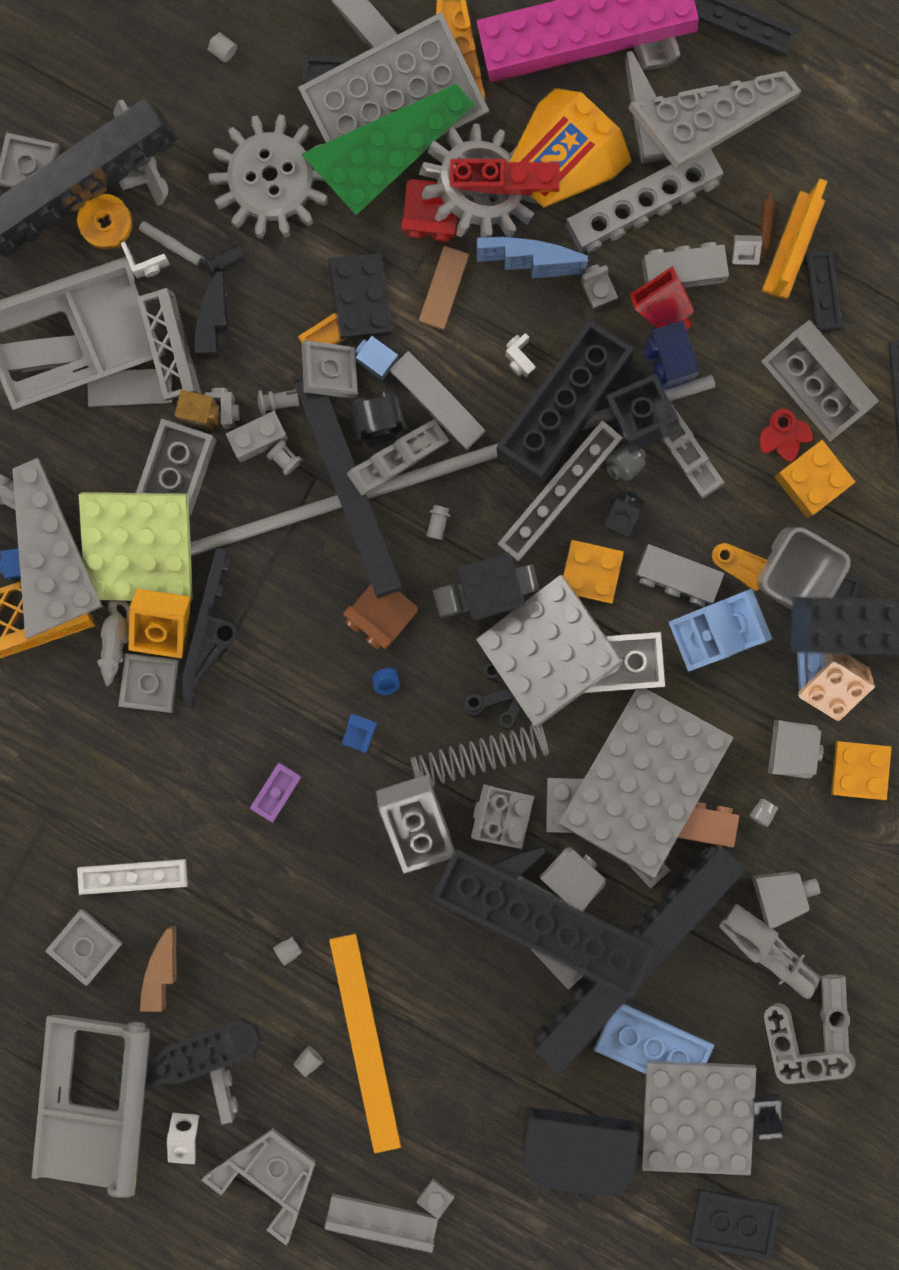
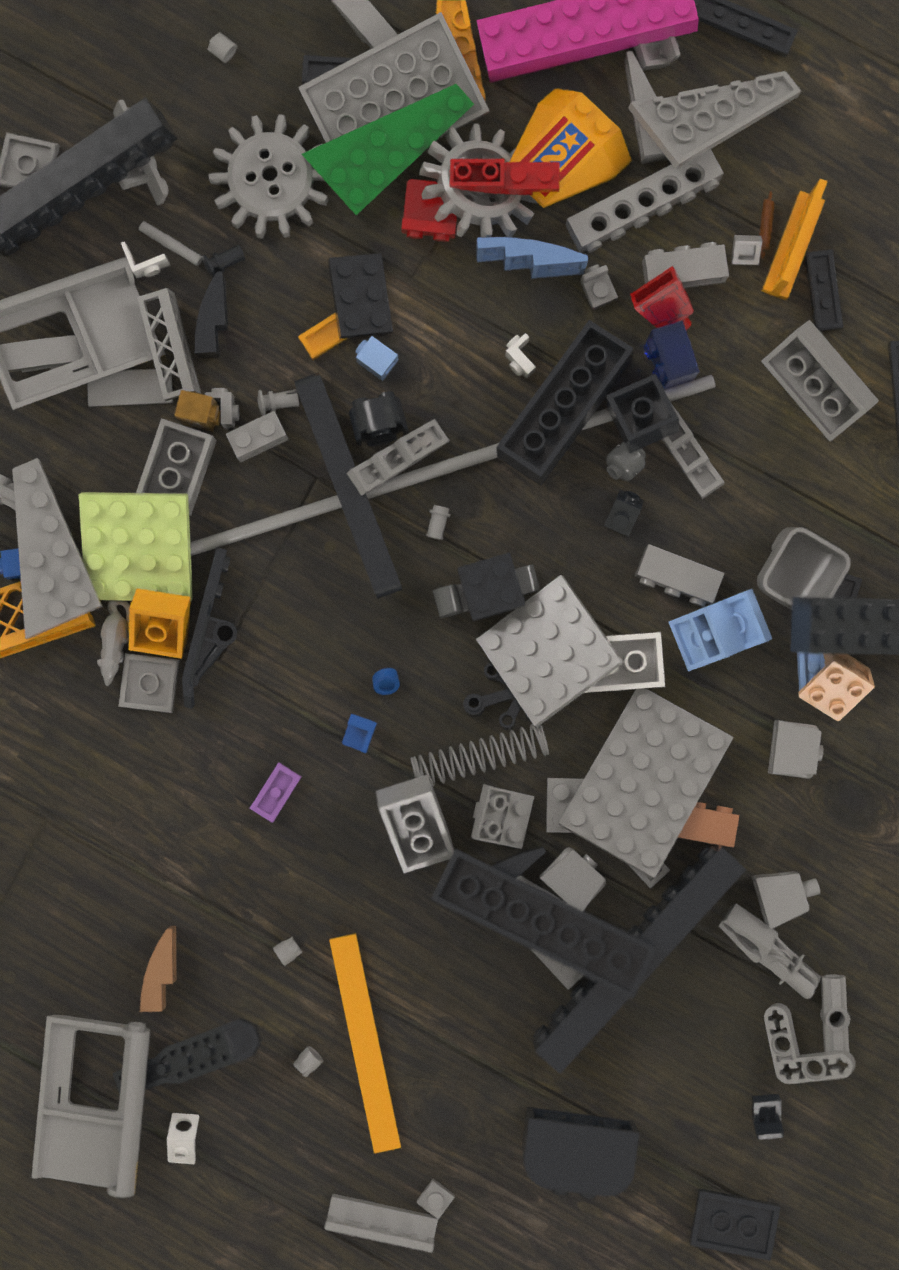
light grey plate [45,909,123,986] -> none
light orange plate [77,194,132,249] -> none
white tile [77,859,188,895] -> none
light grey wing [202,1128,316,1245] -> none
light grey plate [210,1067,238,1124] -> none
light grey bush [267,440,302,475] -> none
light grey tile [302,340,358,399] -> none
dark orange bracket [343,584,418,650] -> none
light grey slope [389,351,486,450] -> none
medium nougat tile [419,246,469,331] -> none
light grey brick [497,421,623,564] -> none
light orange plate [563,540,624,604] -> none
light blue tile [593,1004,714,1074] -> none
light grey plate [641,1060,756,1175] -> none
light orange piece [712,543,767,591] -> none
light grey hose [749,799,778,828] -> none
red plate [760,409,813,462] -> none
light orange brick [774,440,855,518] -> none
light orange plate [831,741,891,800] -> none

